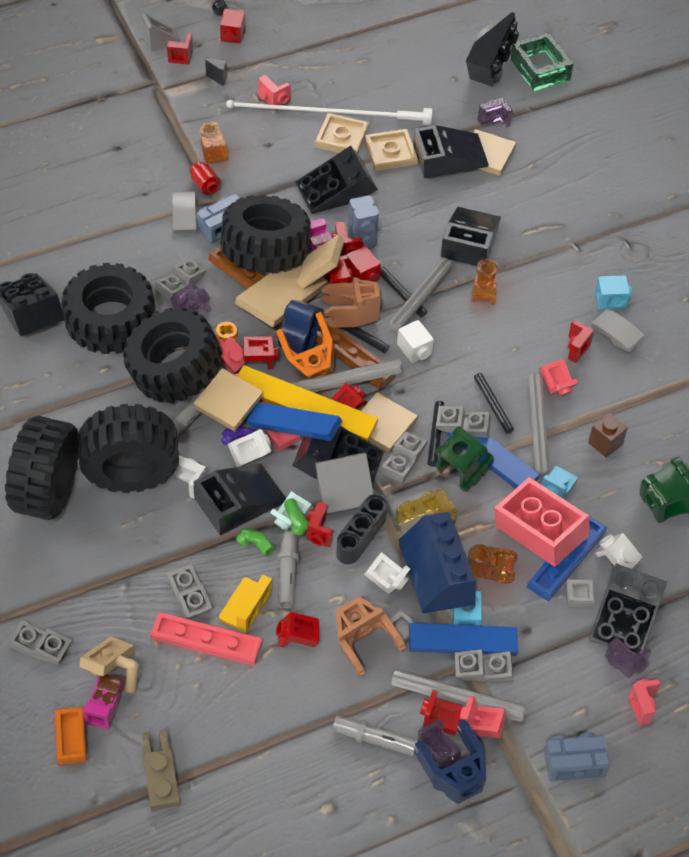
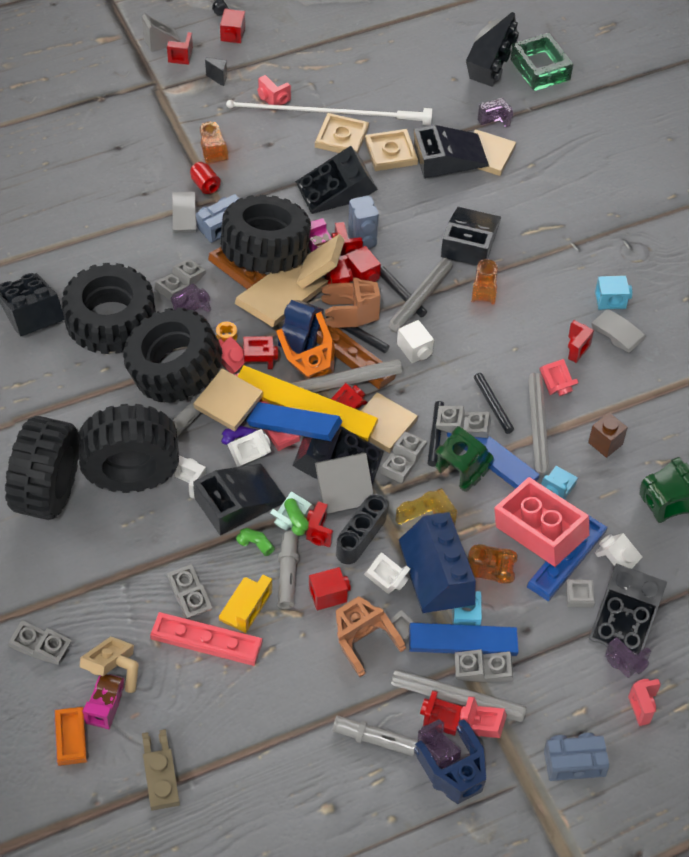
red bracket [276,612,319,648] -> none
none -> red brick [309,567,351,611]

